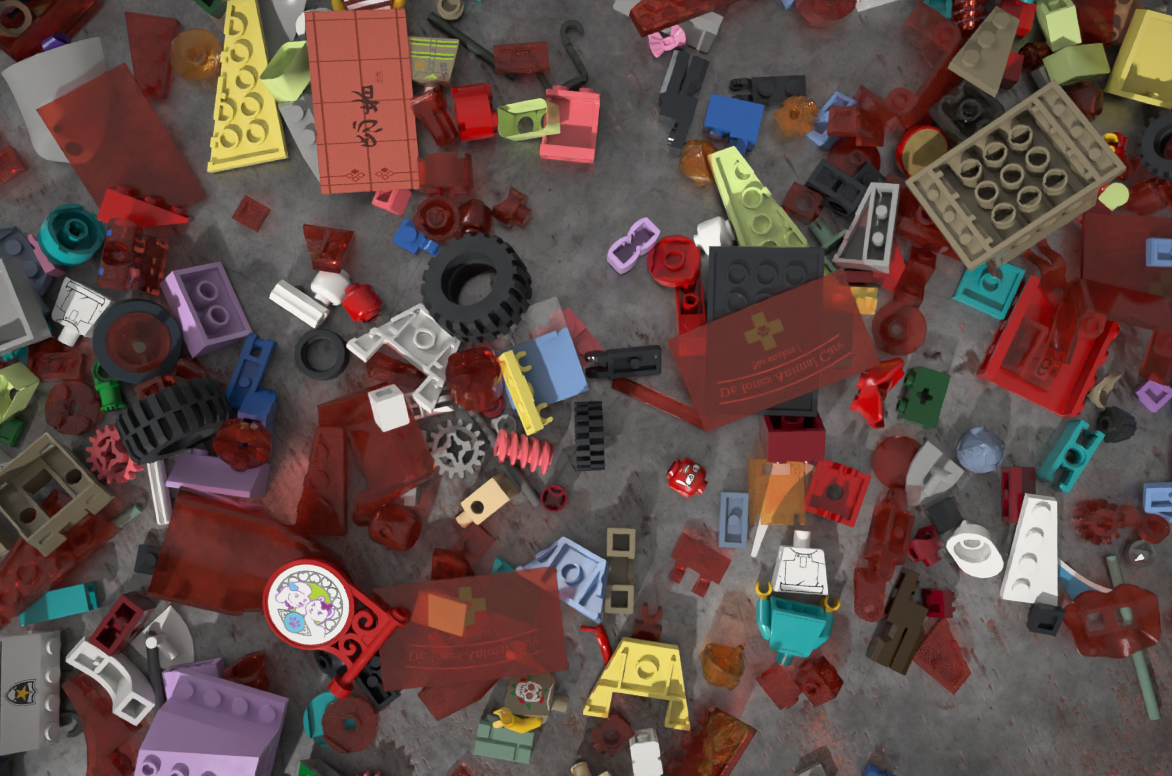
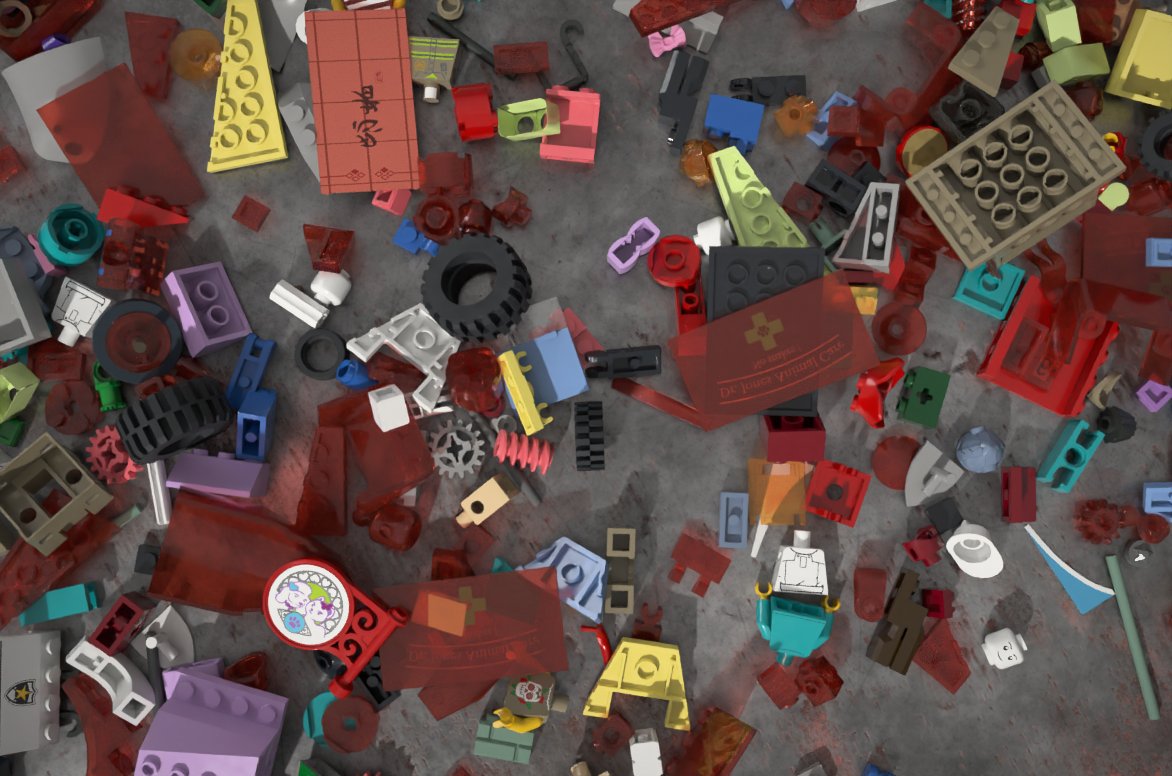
clear red plate [212,418,273,472] -> none
yellowish green piece [259,41,311,102] -> none
red head [342,282,383,324] -> none
clear red piece [410,87,459,146] -> none
dark red wheel [540,484,568,512] -> none
red head [665,457,708,498] -> none
clear orange helmet [699,643,745,691] -> none
clear red hinge [863,487,915,584] -> none
white wing [999,493,1058,606] -> none
black plate [1026,602,1066,636] -> none
clear red piece [1063,584,1162,659] -> none
none -> blue brick [336,359,379,395]
none -> white head [981,628,1027,669]

